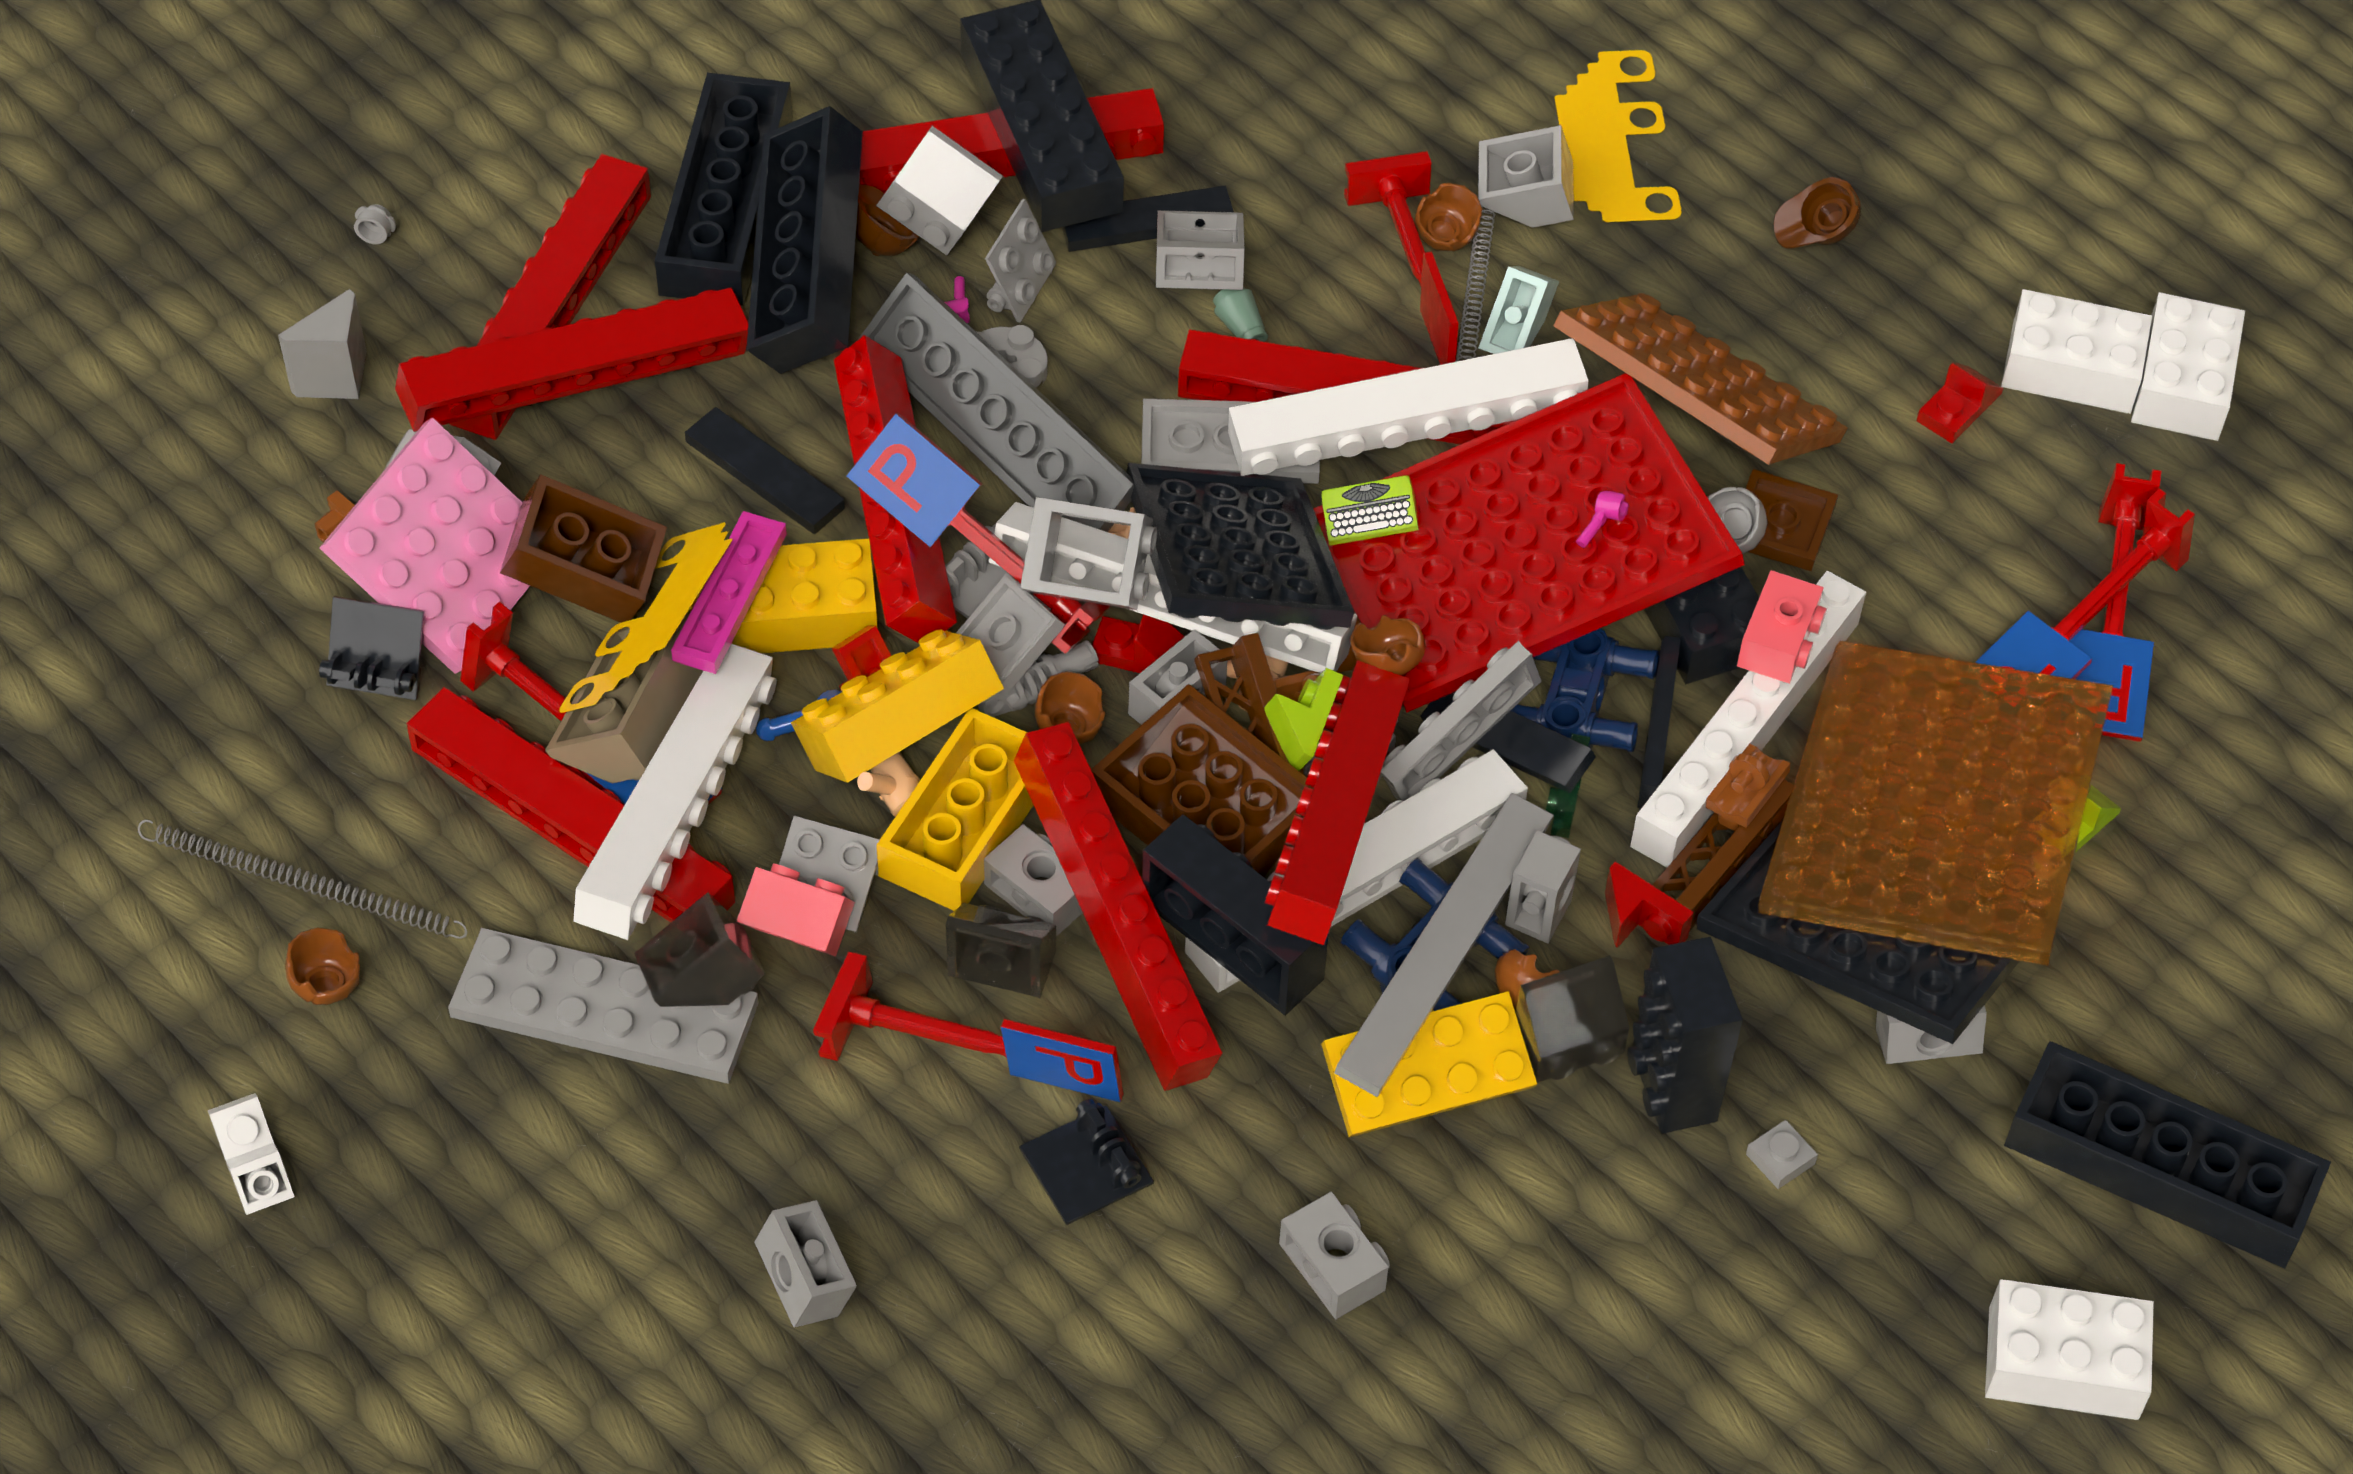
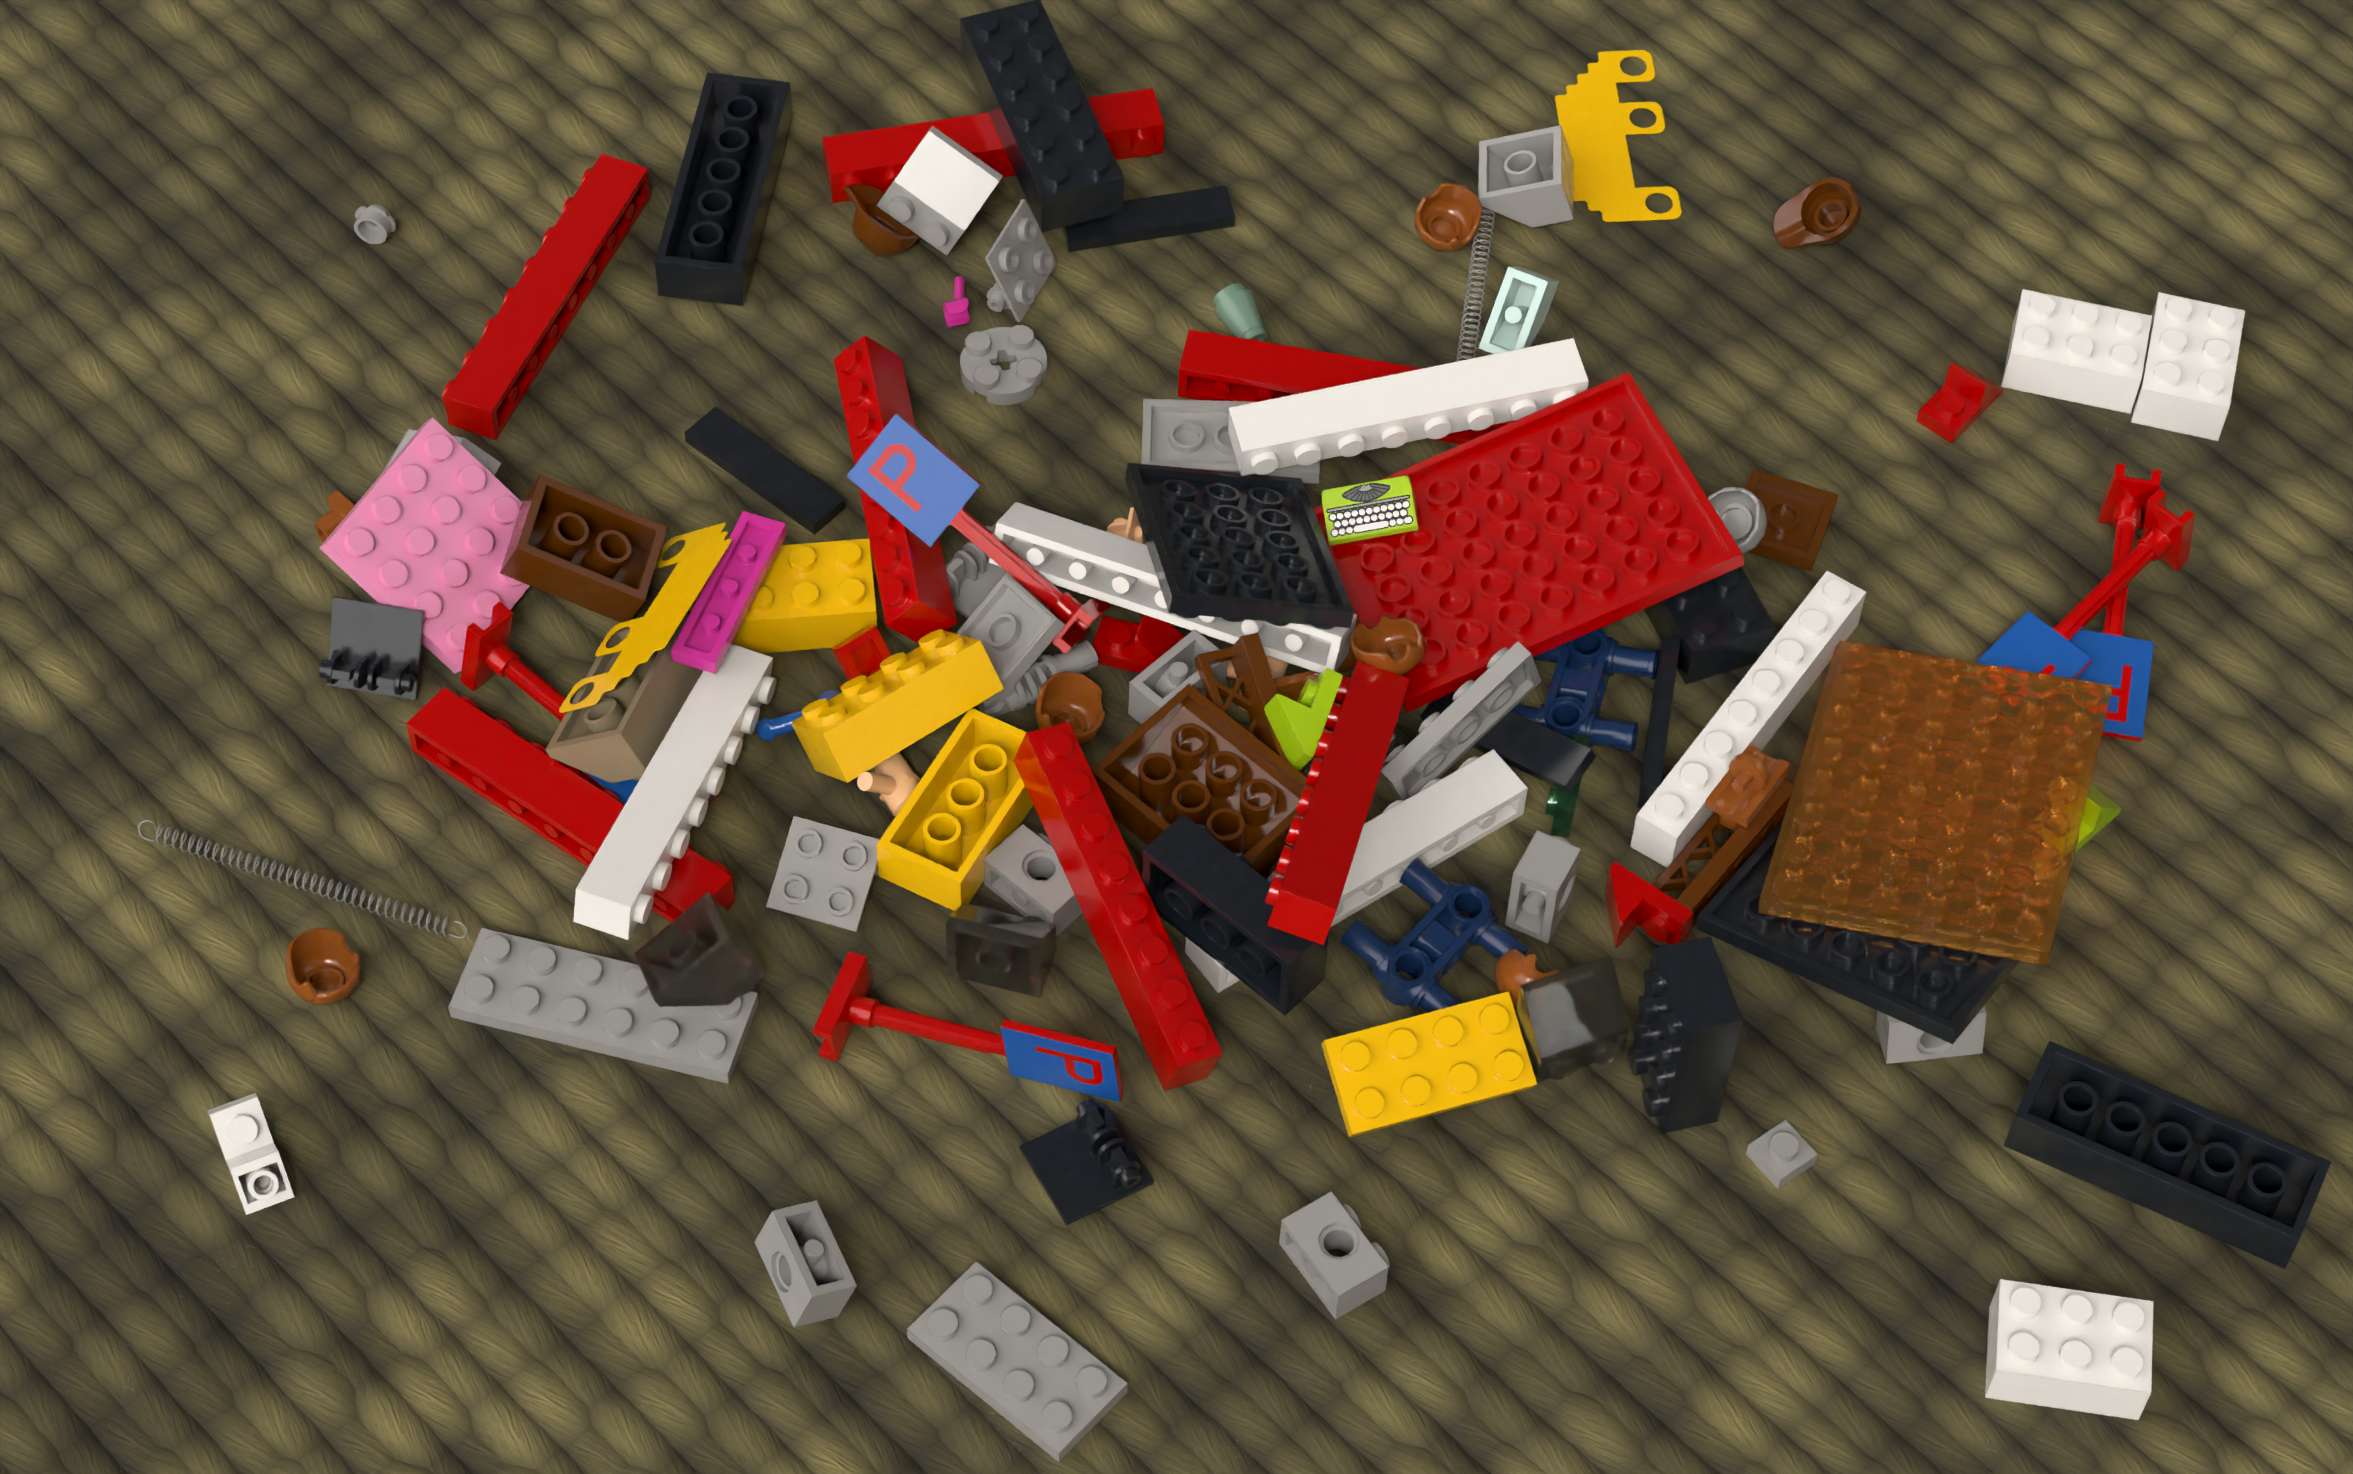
light grey slope [278,289,367,399] -> none
red brick [395,287,748,432] -> none
coral brick [736,863,855,957] -> none
black brick [746,106,863,374] -> none
dark grey plate [857,272,1134,532] -> none
window [1020,497,1157,610] -> none
light grey window [1156,211,1244,290] -> none
light grey tile [1334,793,1553,1097] -> none
red piece [1344,151,1458,365] -> none
dark orange plate [1553,293,1848,465] -> none
dark pink hand [1576,491,1629,548] -> none
coral brick [1737,570,1827,684] -> none
none -> light grey plate [907,1261,1128,1462]

